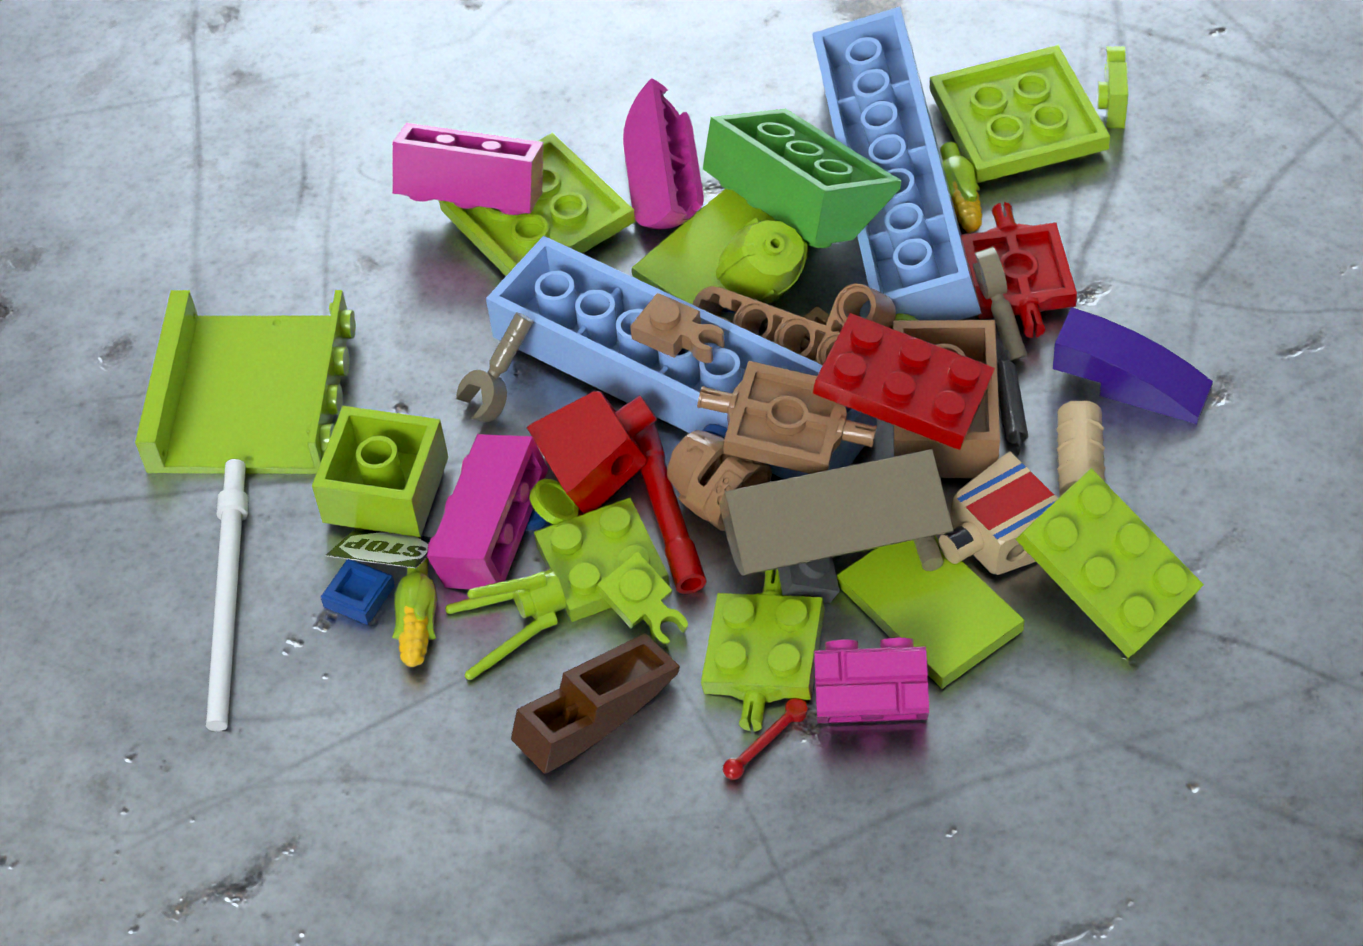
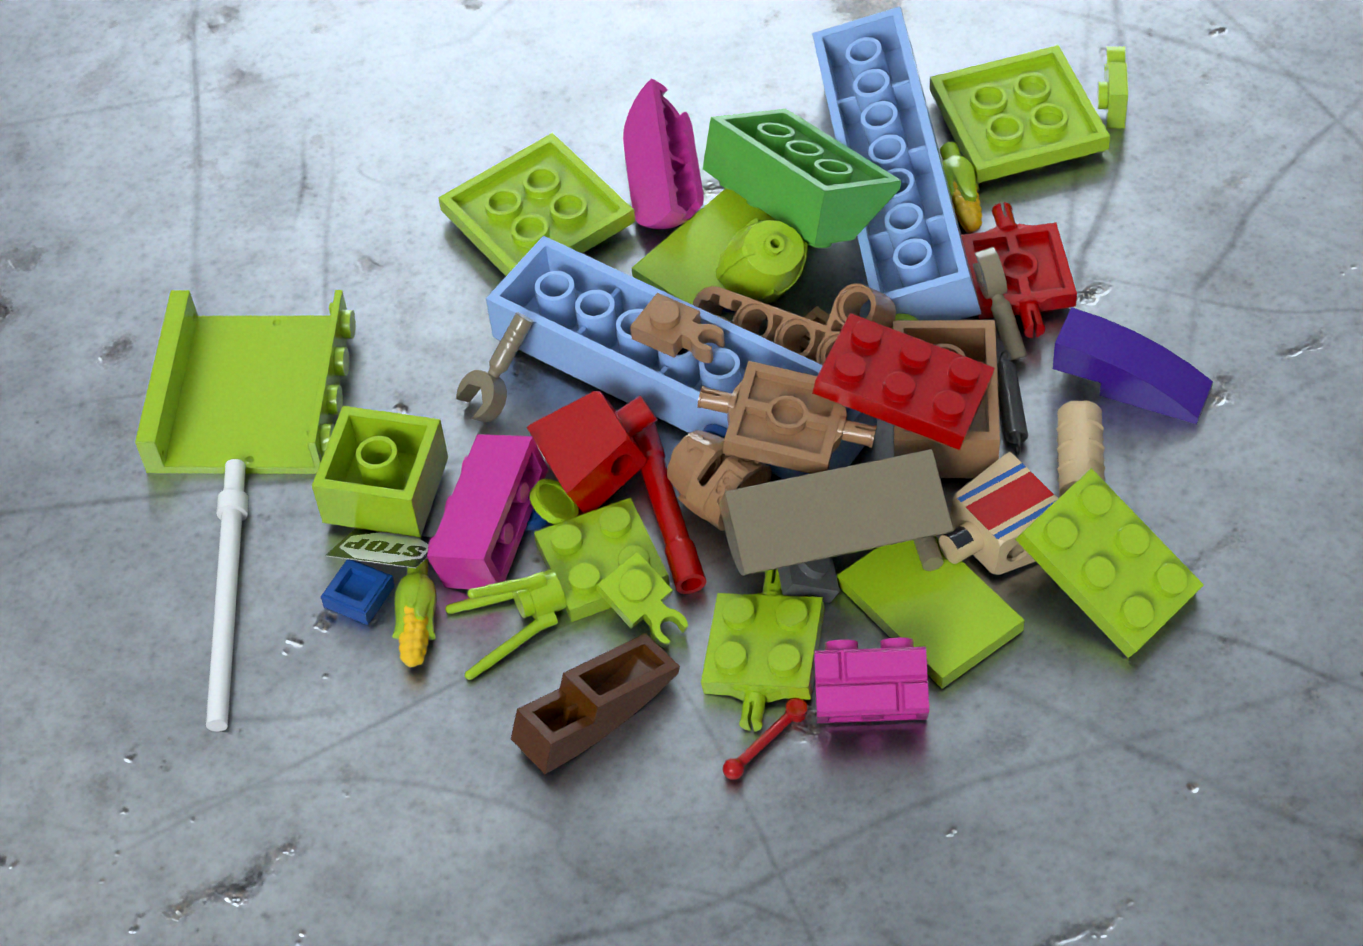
dark pink brick [392,123,544,215] -> none

